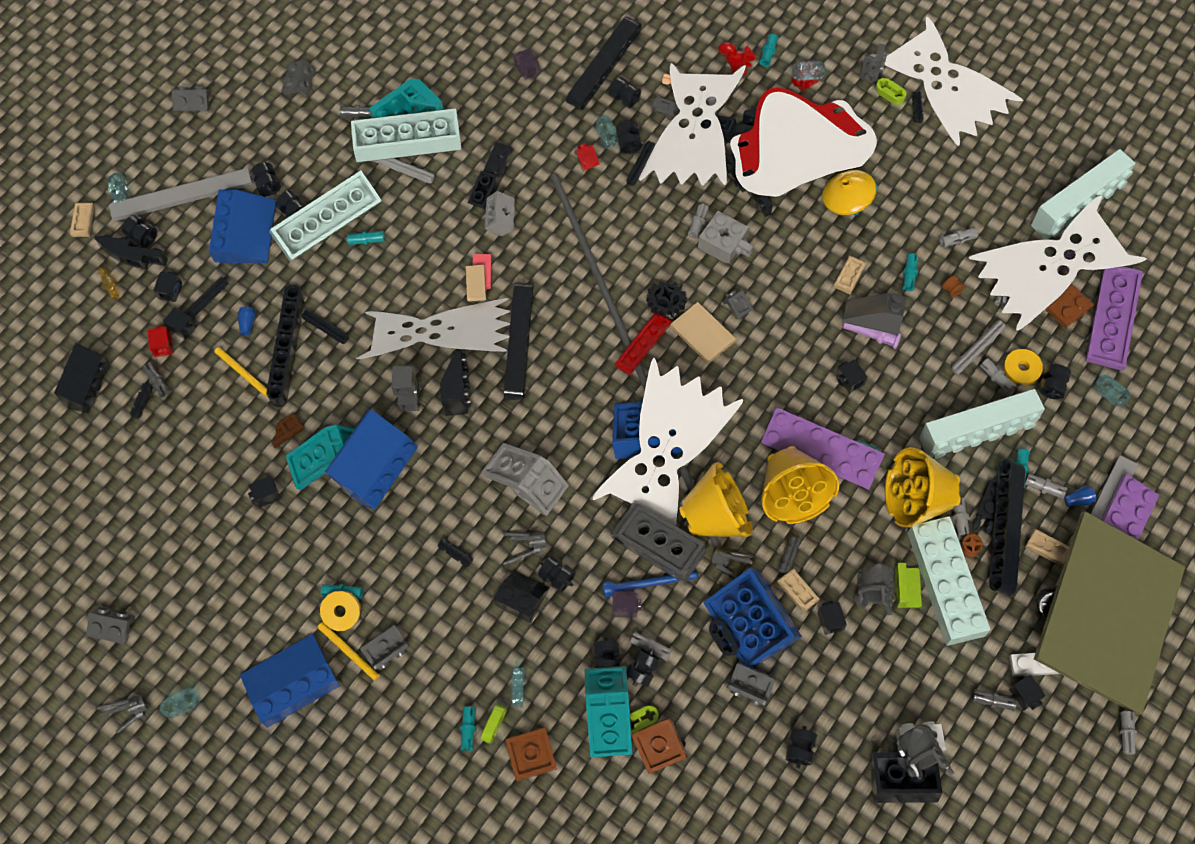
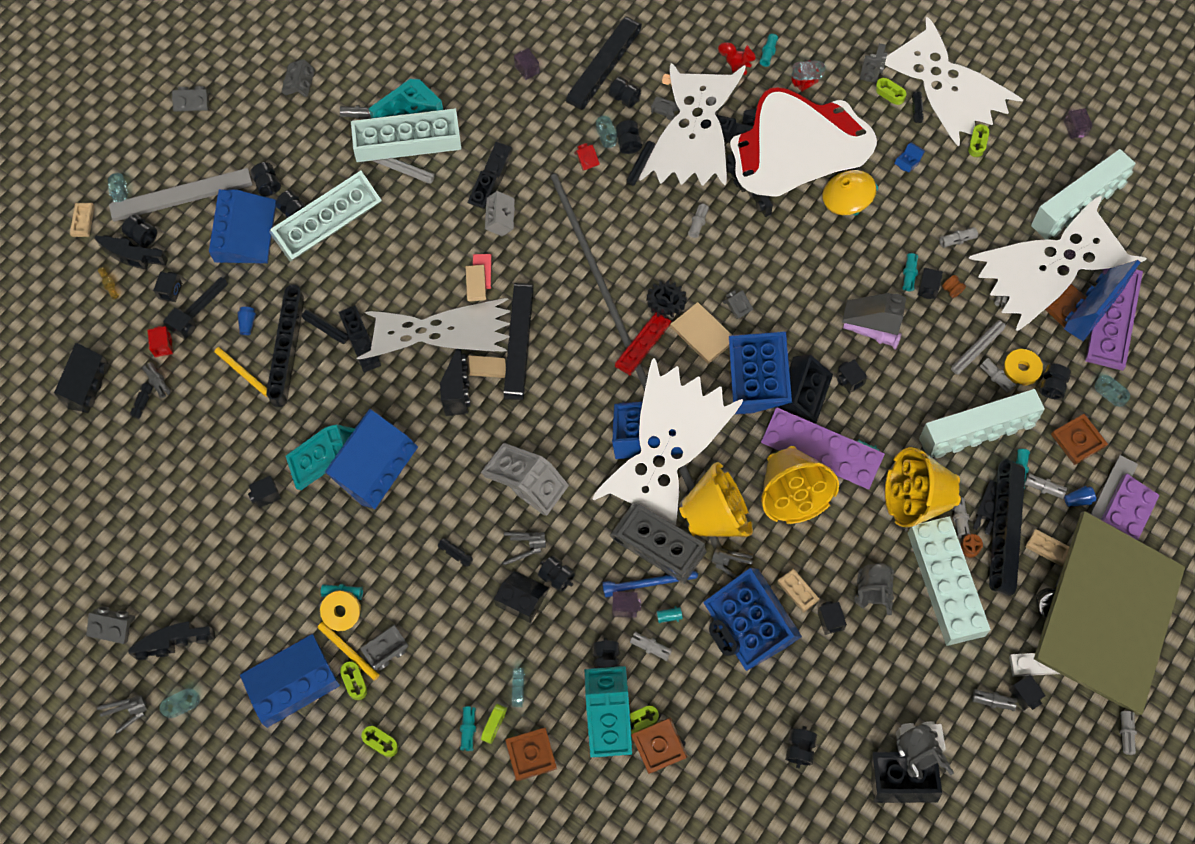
reddish brown tile [272,413,305,448] -> none
teal pin [347,231,385,245] -> none
dark grey arch [392,364,420,411] -> none
black wheel [626,648,662,687] -> none
light grey hinge [698,211,753,263] -> none
dark grey bracket [727,662,776,706] -> none
dark grey axle [778,536,800,574] -> none
tan plate [834,256,866,295] -> none
lime panel [895,563,922,608] -> none
none -> black slope [128,621,215,660]
none -> black slope [338,305,381,373]
none -> lime beam [340,661,367,700]
none -> lime beam [361,726,398,758]
none -> tan tile [467,356,506,378]
none -> teal pin [657,606,683,624]
none -> blue slope [729,332,792,414]
none -> black slope [777,354,833,423]
none -> blue bracket [894,143,925,172]
none -> black brick [917,268,943,299]
none -> lime beam [968,124,989,157]
none -> dark orange plate [1051,414,1108,465]
none -> clear purple brick [1064,108,1093,139]
none -> blue slope [1064,260,1141,341]

